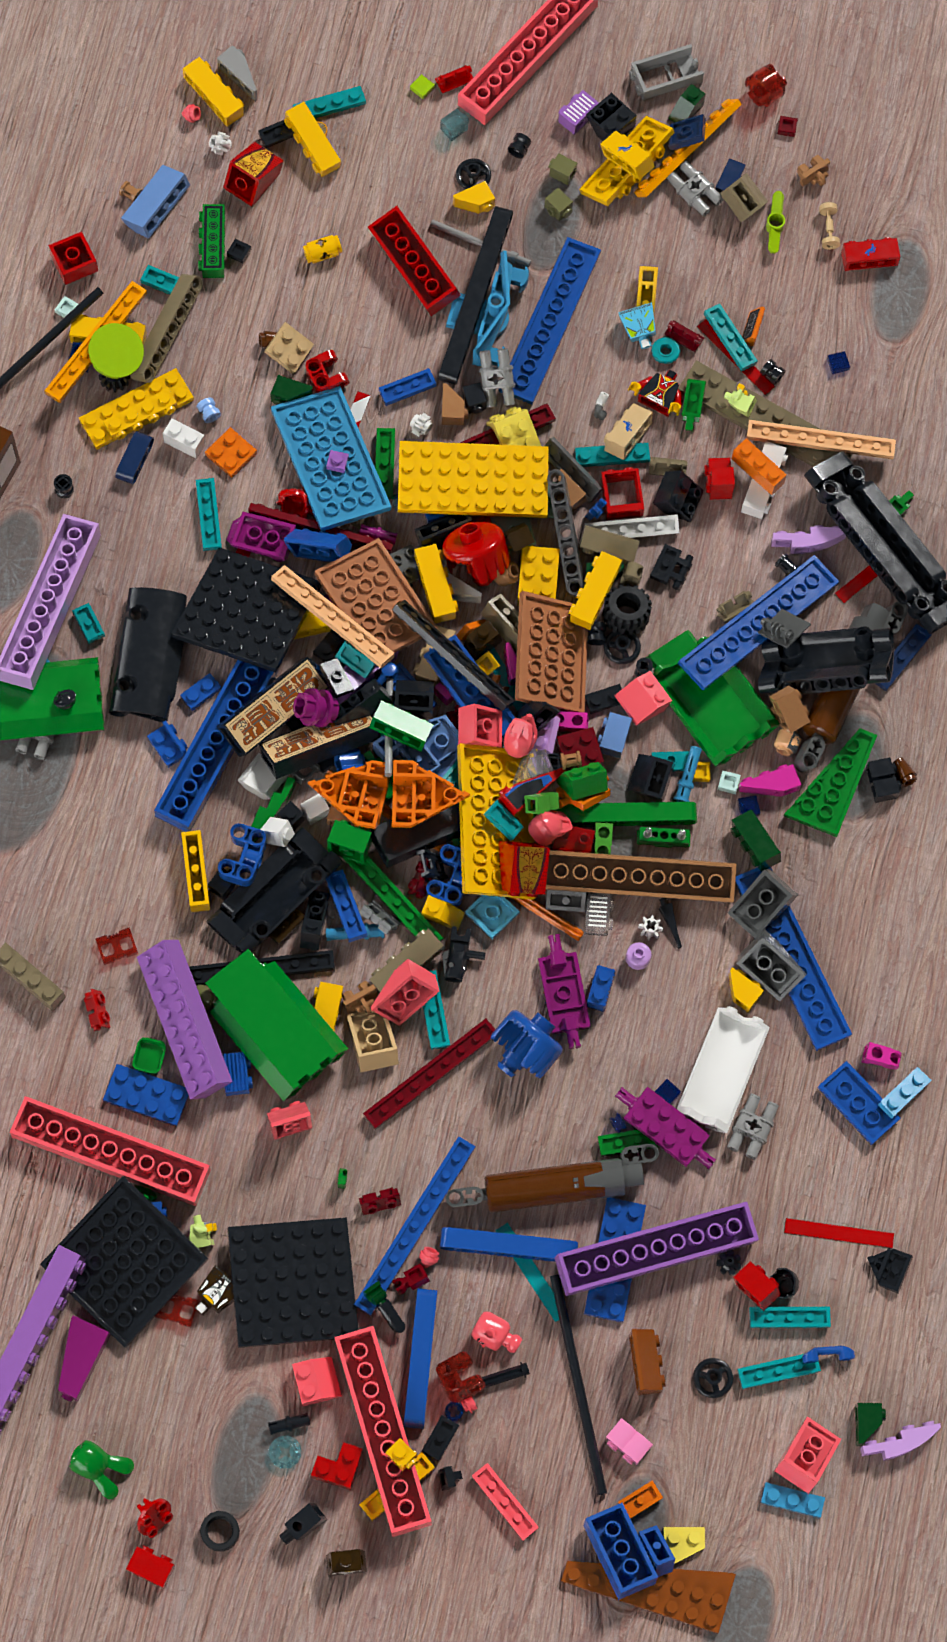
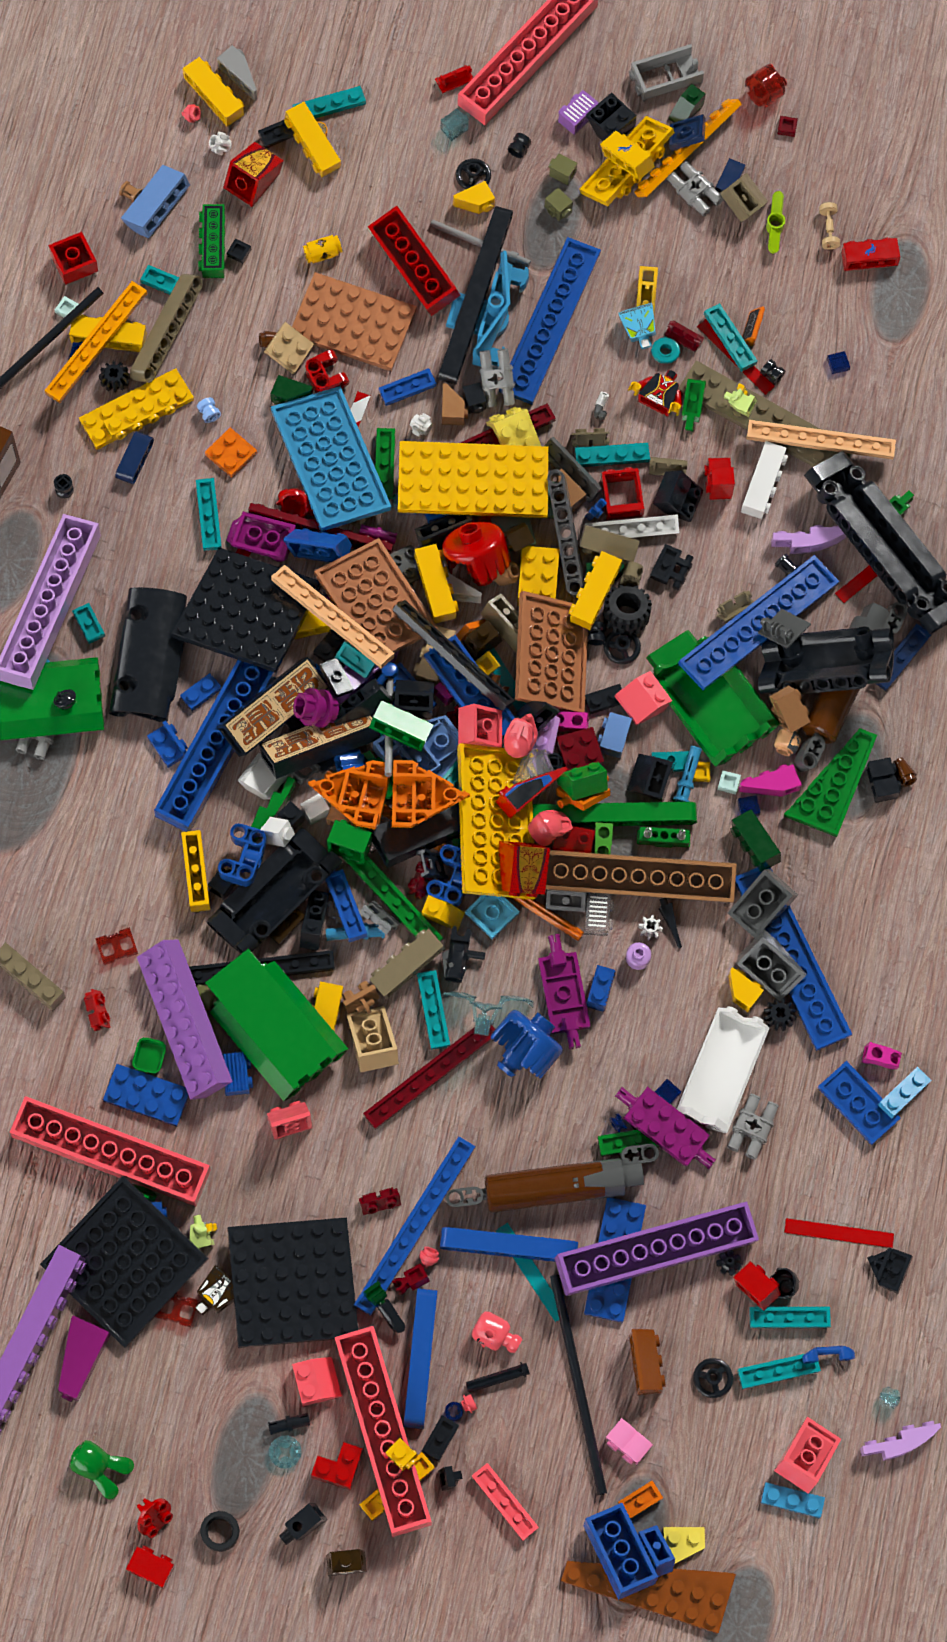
lime tile [88,323,144,379] -> none
white brick [163,419,205,458] -> none
medium lavender plate [326,450,349,473] -> none
green tile [338,1168,348,1189] -> none
coral slope [371,959,439,1026] -> none
lime tile [410,74,435,99] -> none
clear red piece [436,1352,486,1403] -> none
teal plate [483,800,524,841] -> none
dark pink slope [504,642,517,686] -> none
bright green leg [524,792,559,814] -> none
medium nougat bush [560,751,582,770] -> none
tan brick [604,403,653,460] -> none
black bush [635,657,653,677] -> none
orange brick [731,438,787,495] -> none
medium nougat hips [797,155,830,187] -> none
dark green slope [855,1403,886,1446] -> none
none -> nougat plate [292,272,417,372]
none -> clear light blue plant [441,991,534,1036]
none -> dark tan hinge [571,428,609,448]
none -> black gear [763,998,796,1031]
none -> clear light blue piece [879,1387,900,1409]

